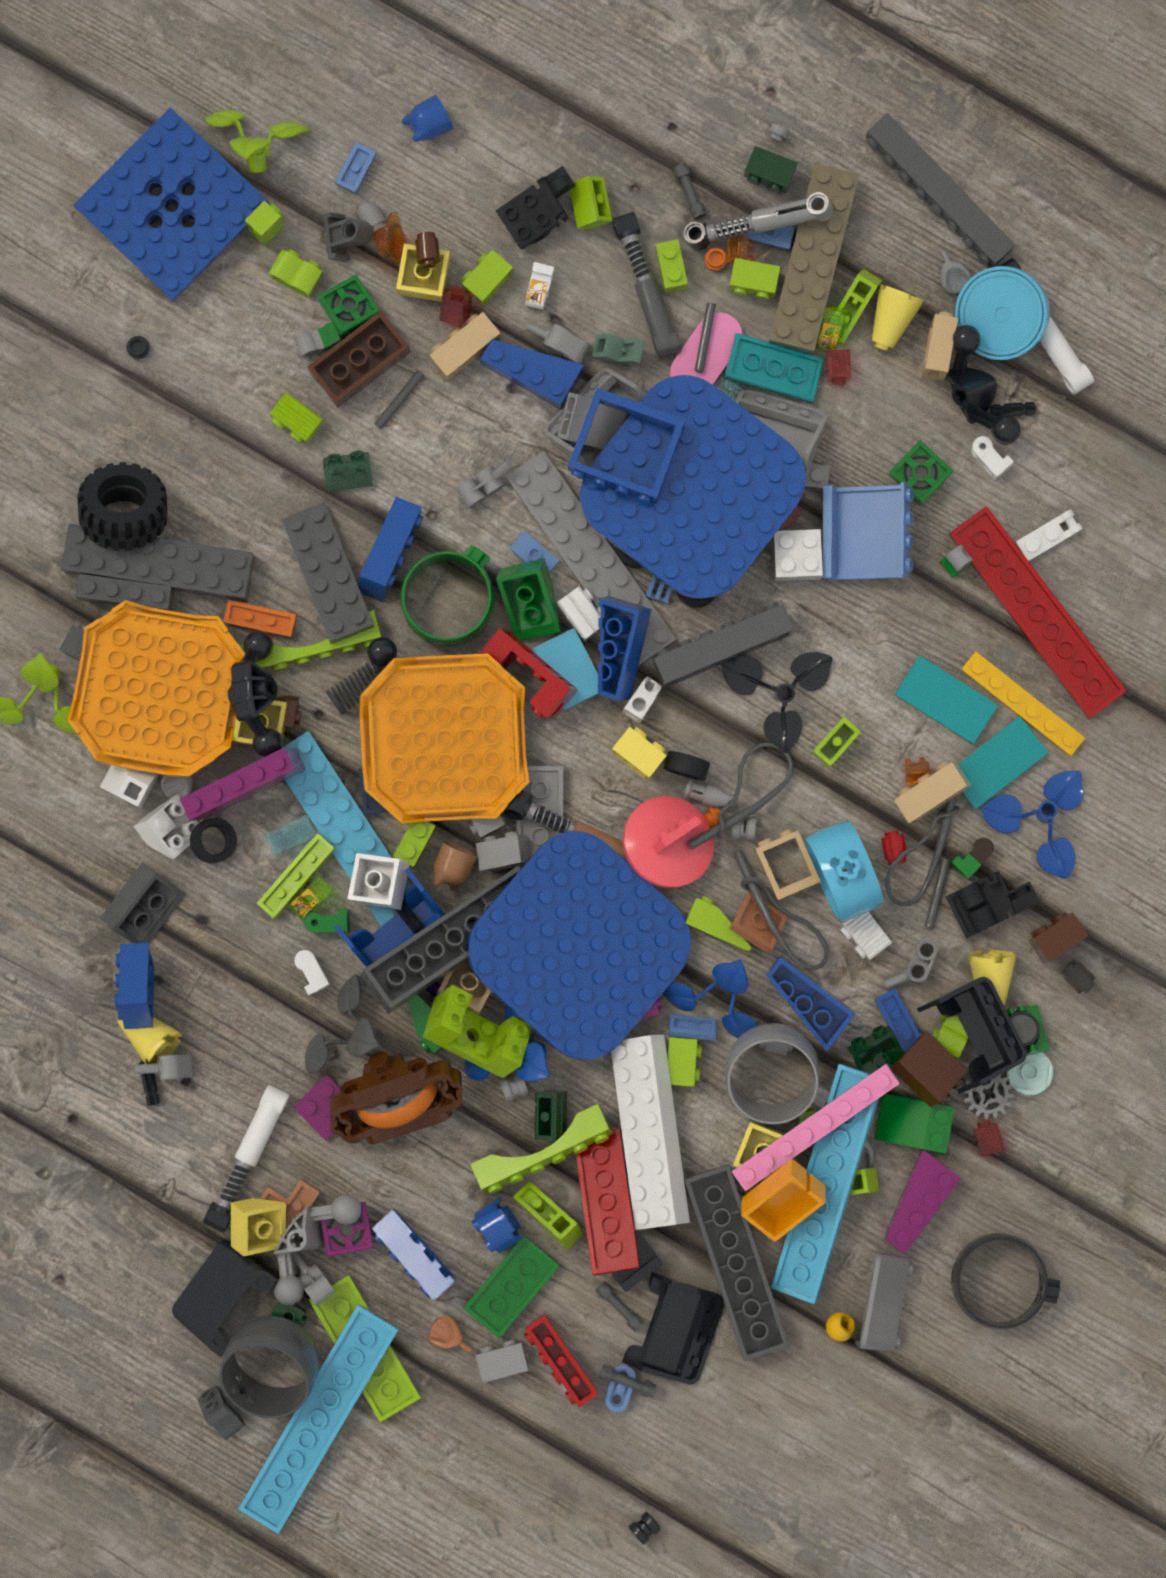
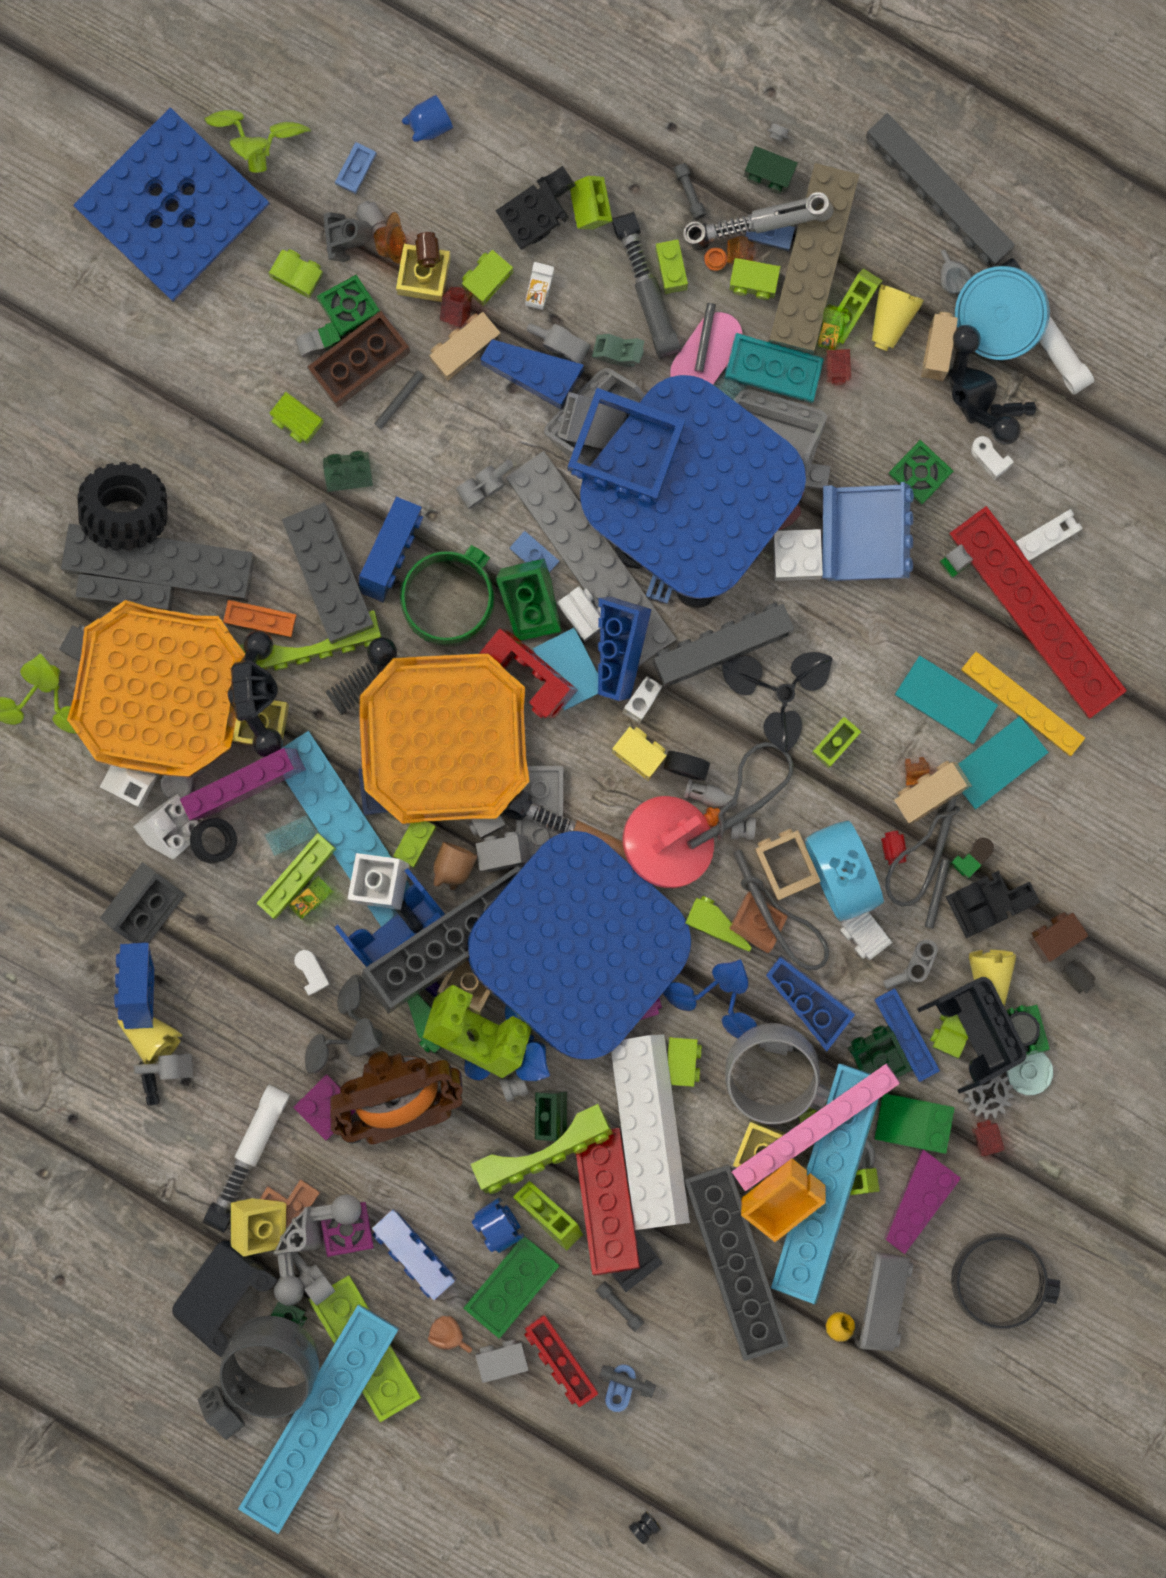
black plate [126,336,150,359] -> none
lime brick [245,201,285,247] -> none
reddish brown plate [274,695,302,730] -> none
green leg [304,908,350,934] -> none
black windscreen [622,1272,724,1385] -> none
medium blue plate [668,1014,717,1041] -> none
reddish brown brick [890,1031,968,1108] -> none
blue plant [981,771,1083,879] -> none

